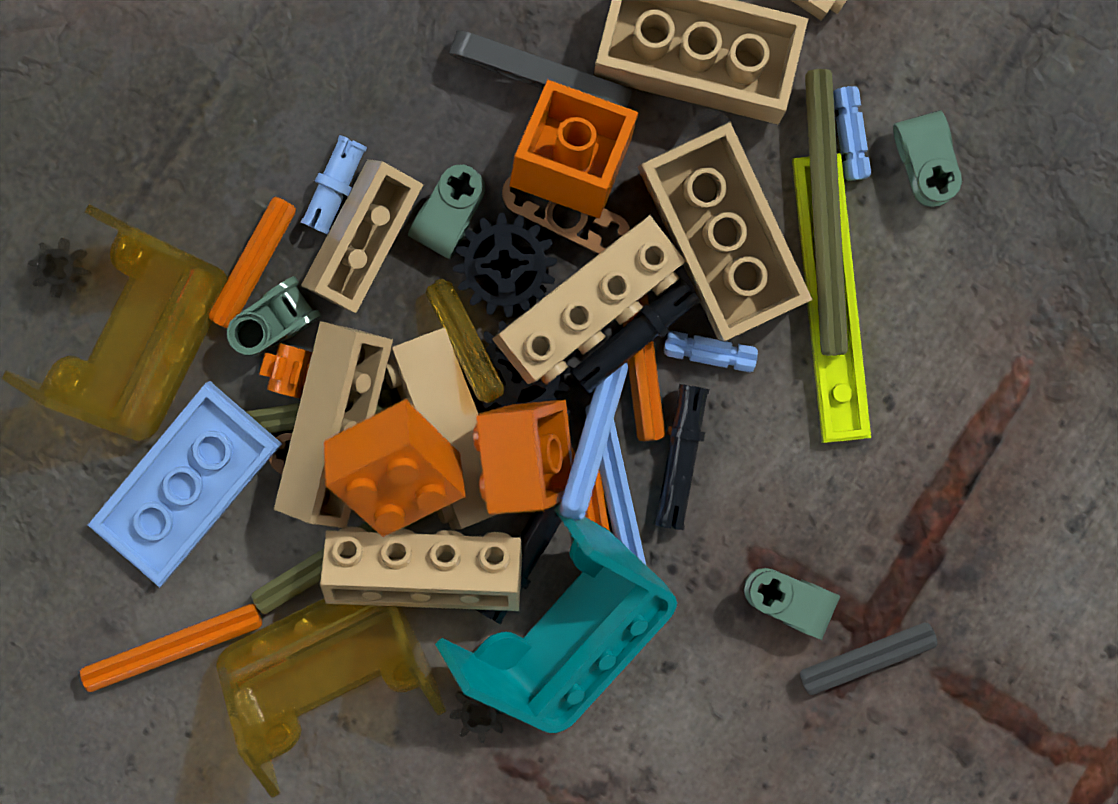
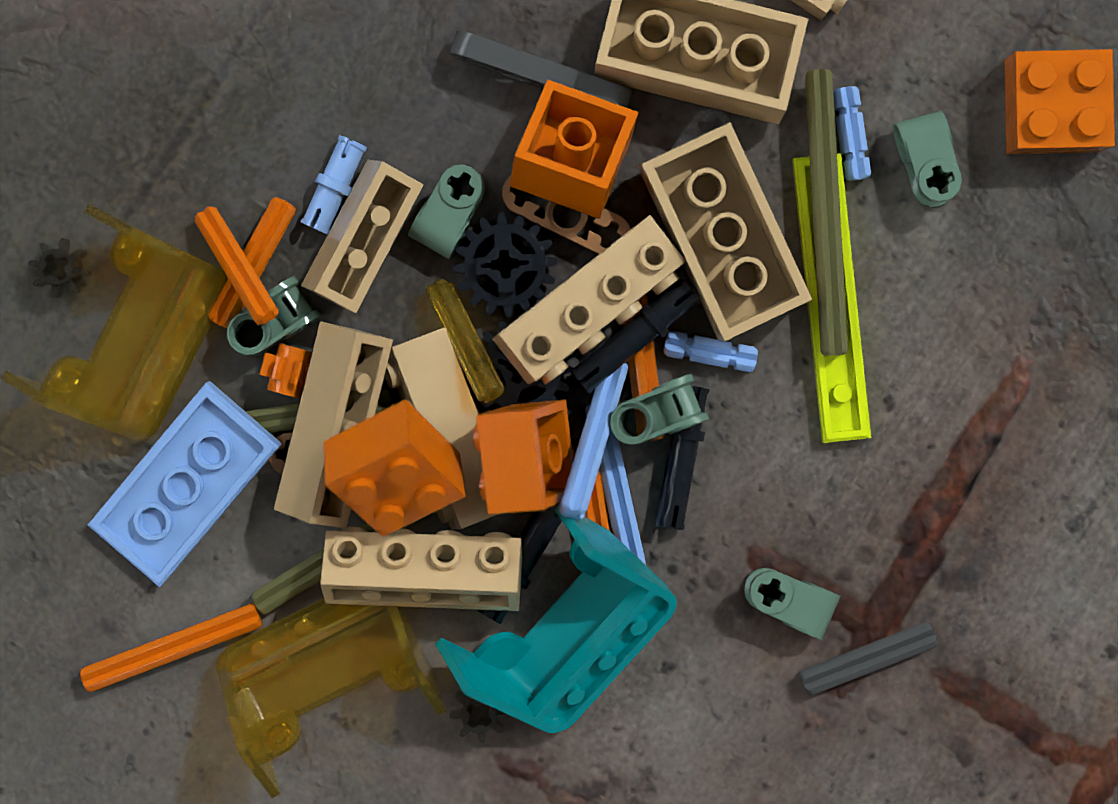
none -> orange axle [194,206,278,325]
none -> sand green piece [610,374,709,445]
none -> orange brick [1004,49,1115,154]

